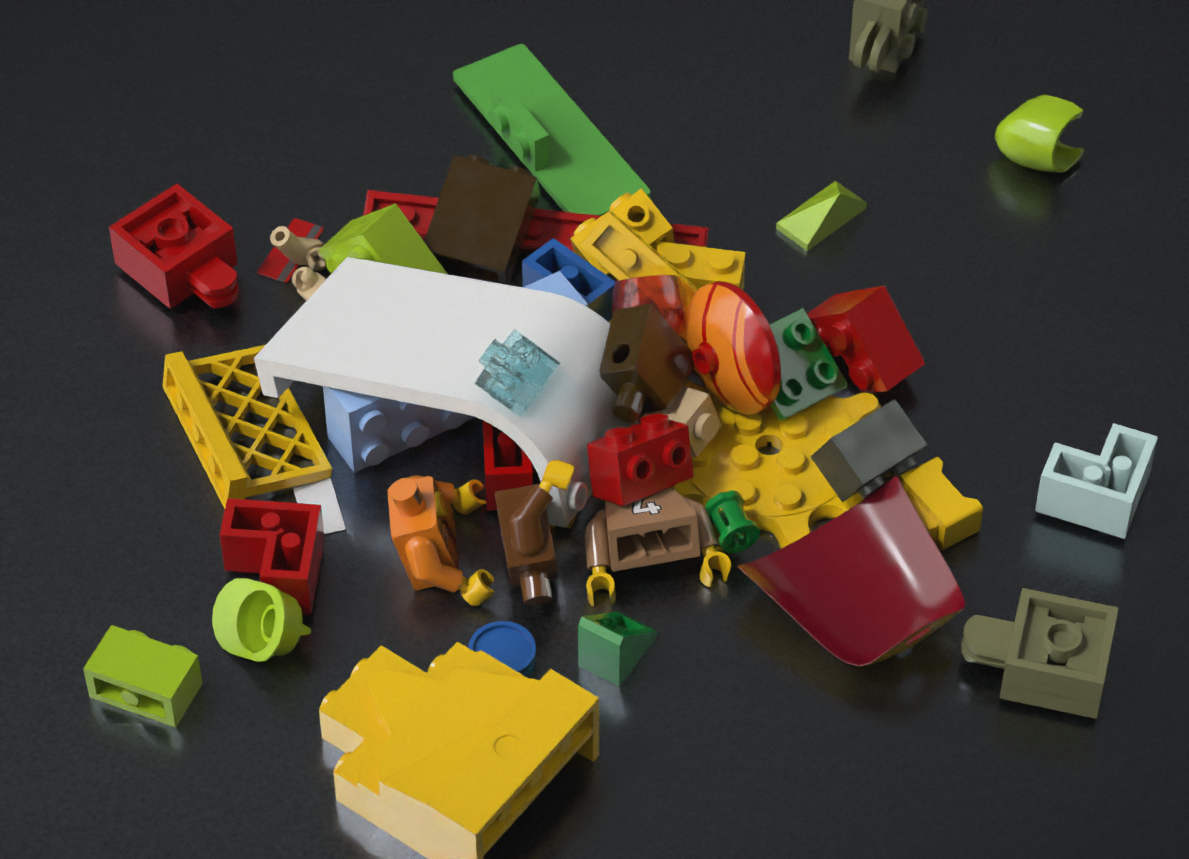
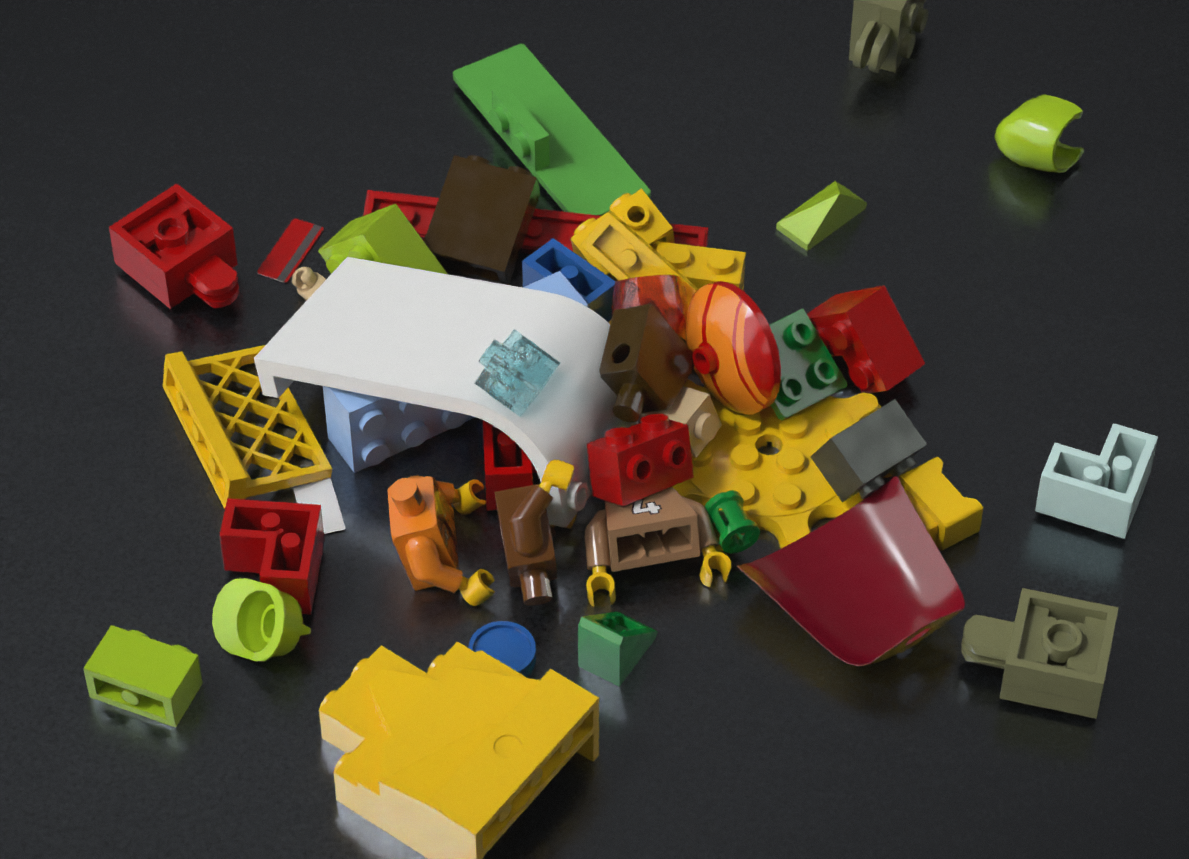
tan arm [270,226,327,271] -> none

